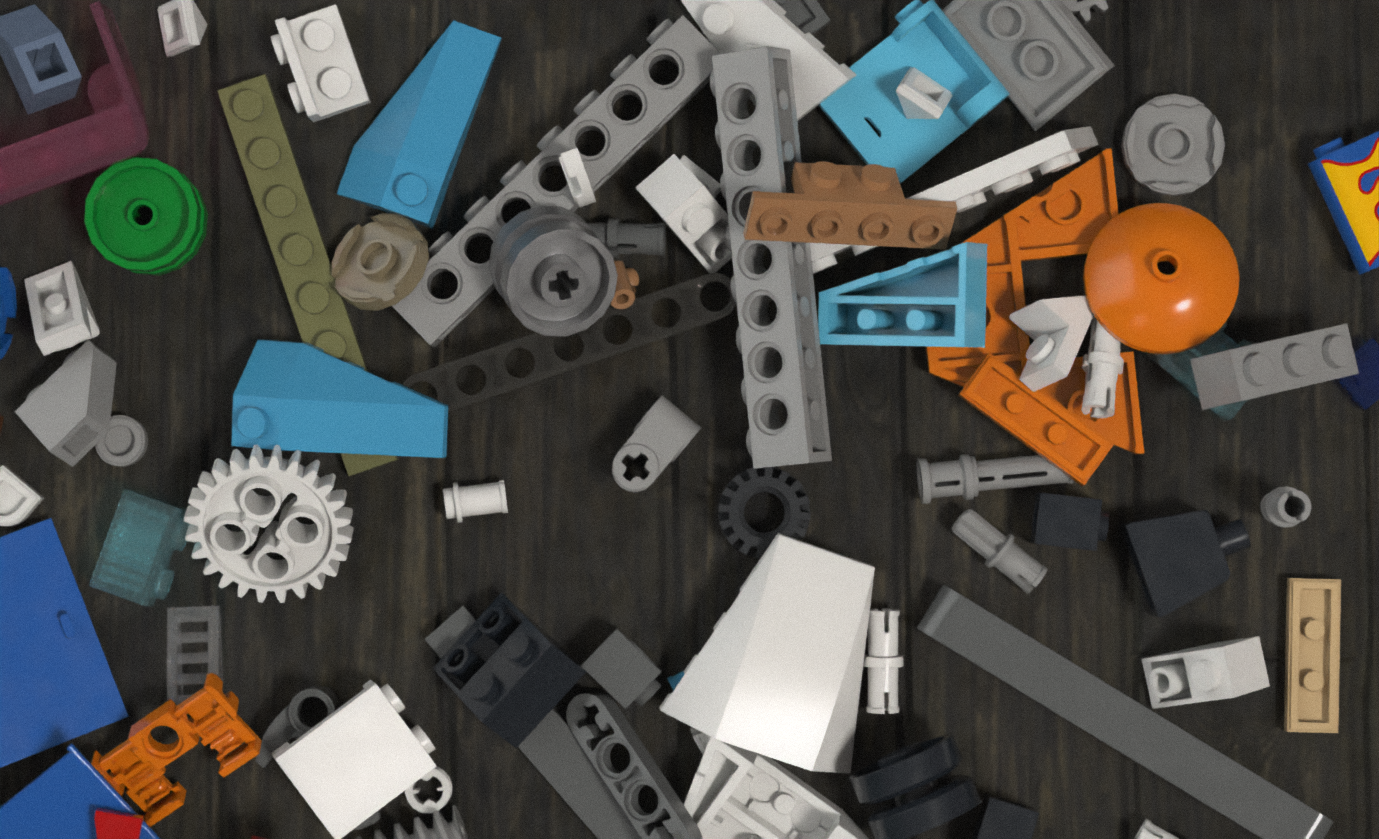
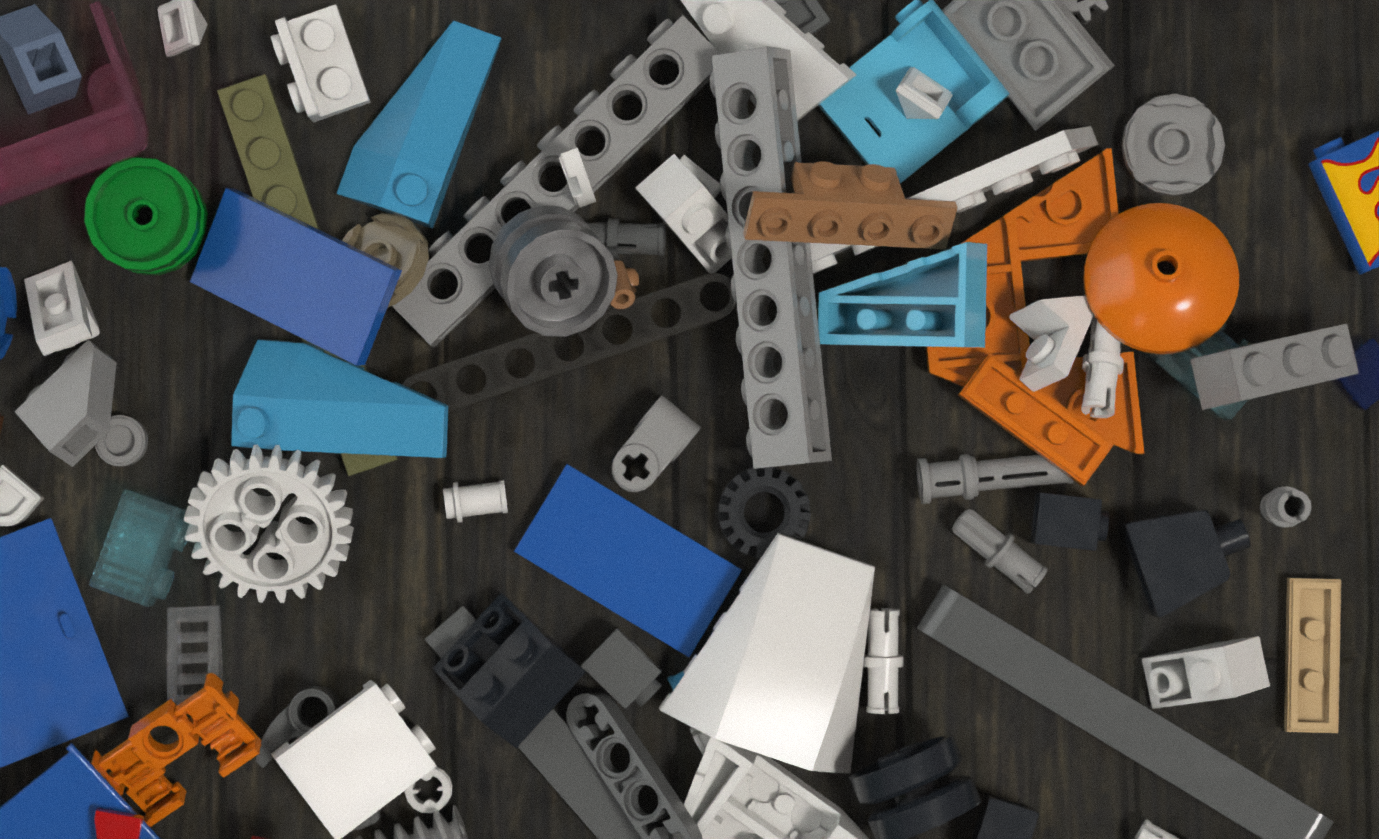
none -> blue tile [190,188,402,366]
none -> blue tile [514,464,742,657]

